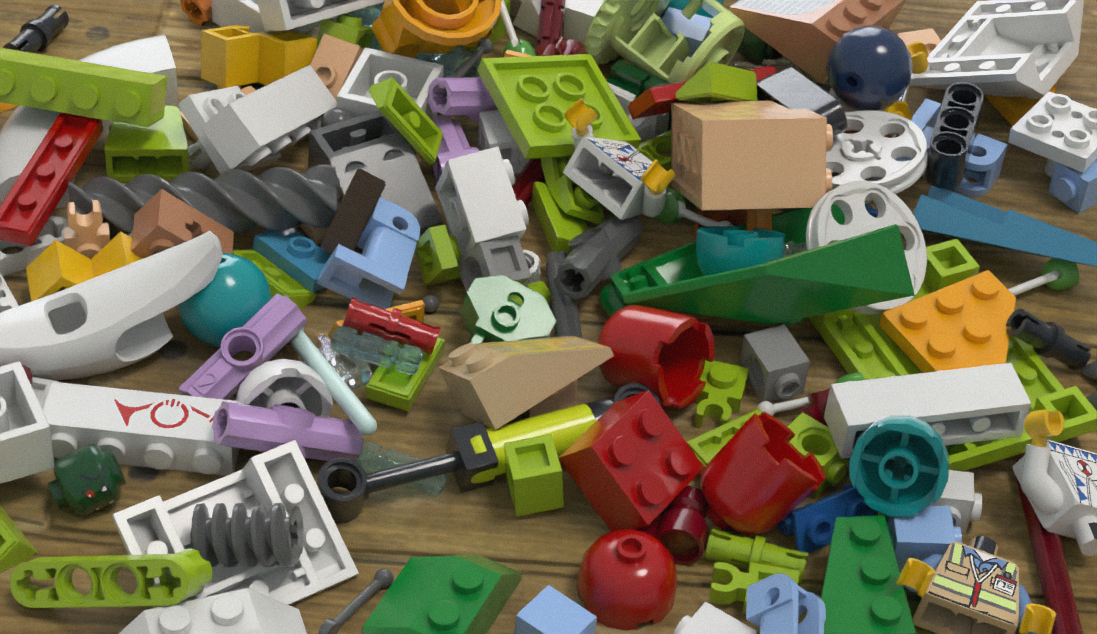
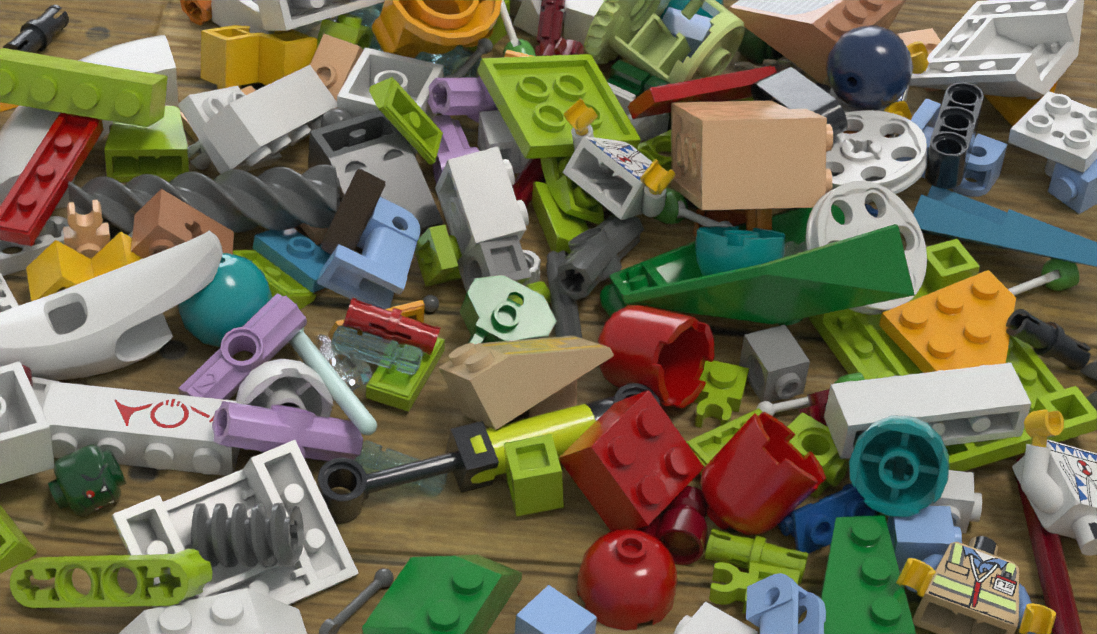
lime slope [676,62,758,102] -> none

